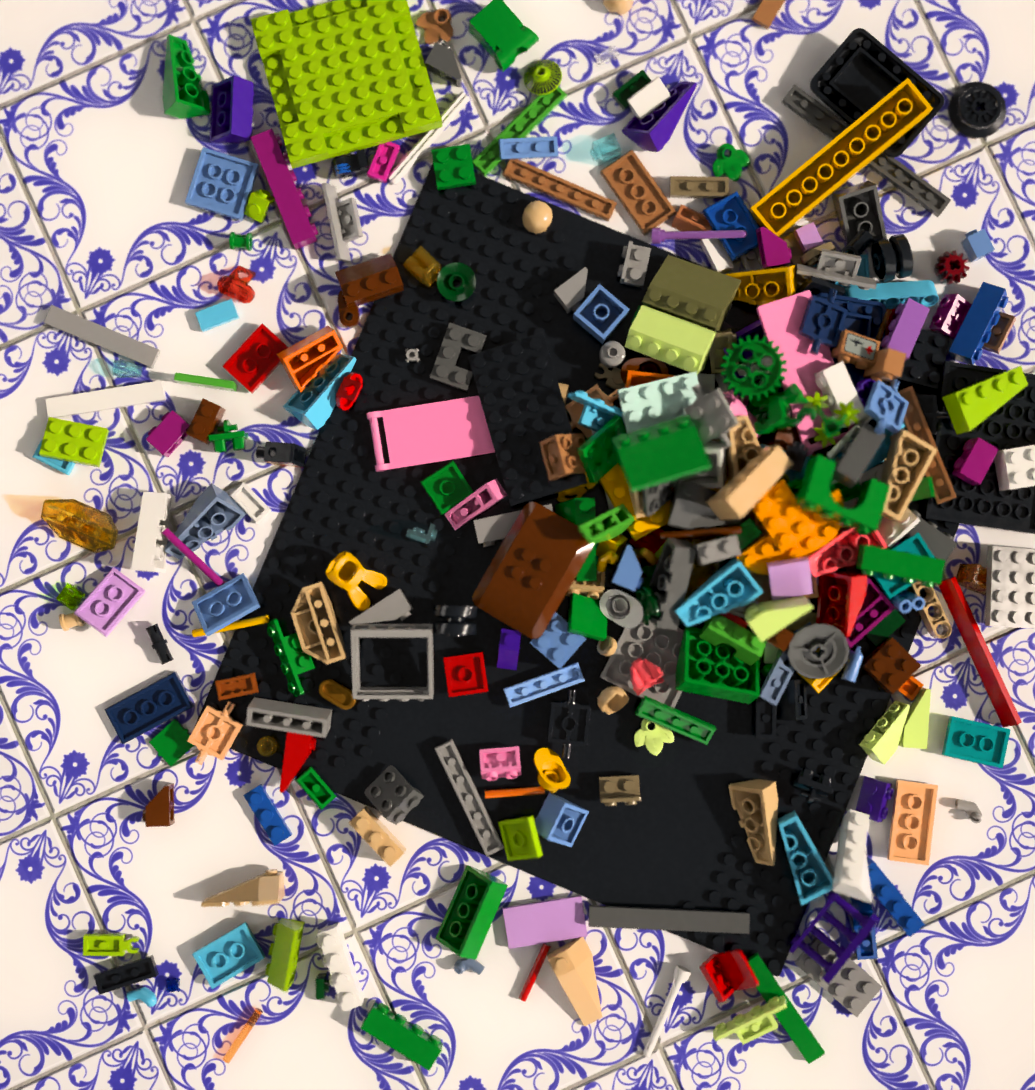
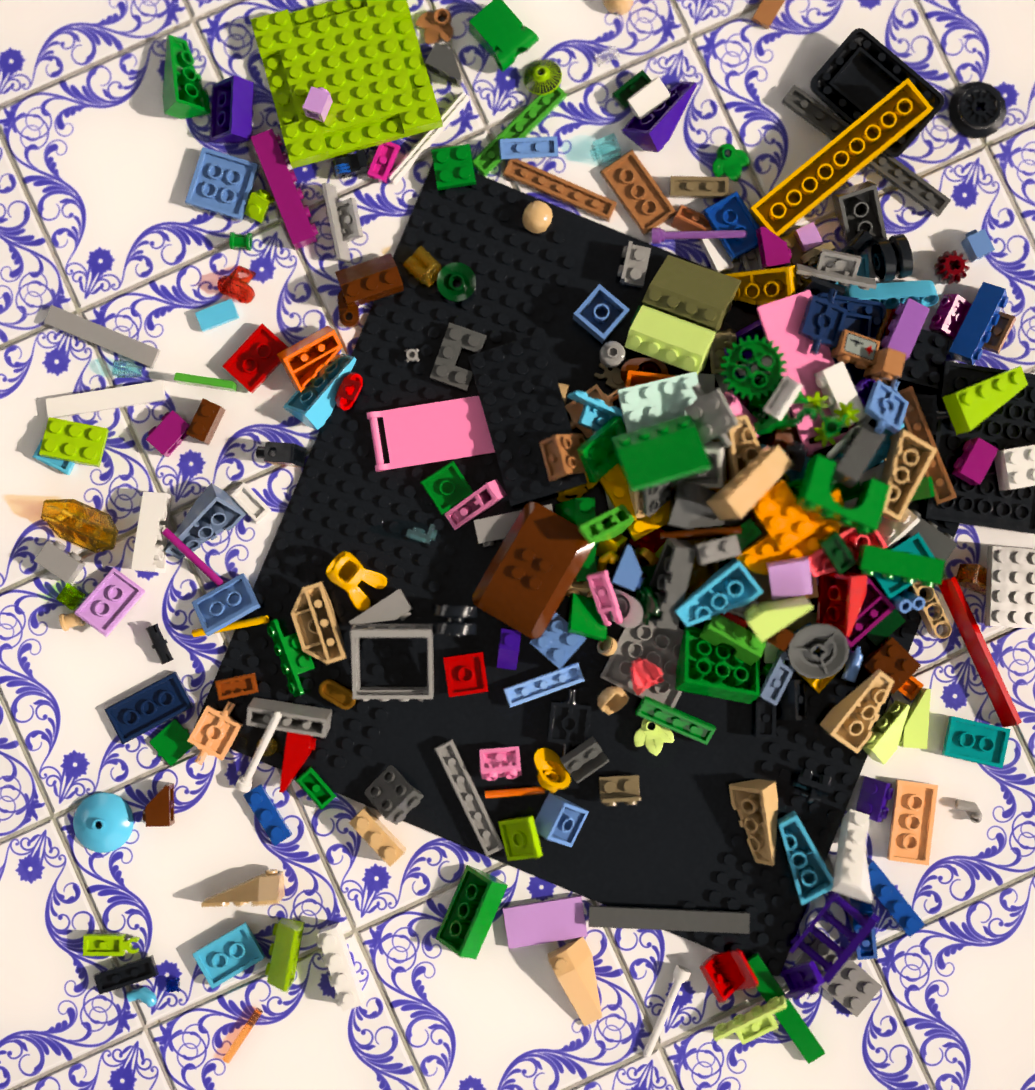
green hips [208,420,248,453] -> none
dark green plate [316,974,330,999] -> none
green brick [360,1002,443,1071] -> none
sand blue arm [454,958,485,975] -> none
red bar [519,943,551,1002] -> none
light grey slope [554,267,588,313] -> none
none -> light grey brick [34,540,86,583]
none -> medium azure dish [73,792,134,853]
none -> white piece [235,711,281,793]
none -> lavender brick [302,86,333,123]
none -> dark grey bracket [560,736,609,783]
none -> bright pink hinge [587,570,623,627]
none -> white tile [763,375,803,421]
none -> dark purple bracket [781,960,825,1000]
none -> dark green plate [818,530,857,575]
none -> tan wedge [819,670,894,754]

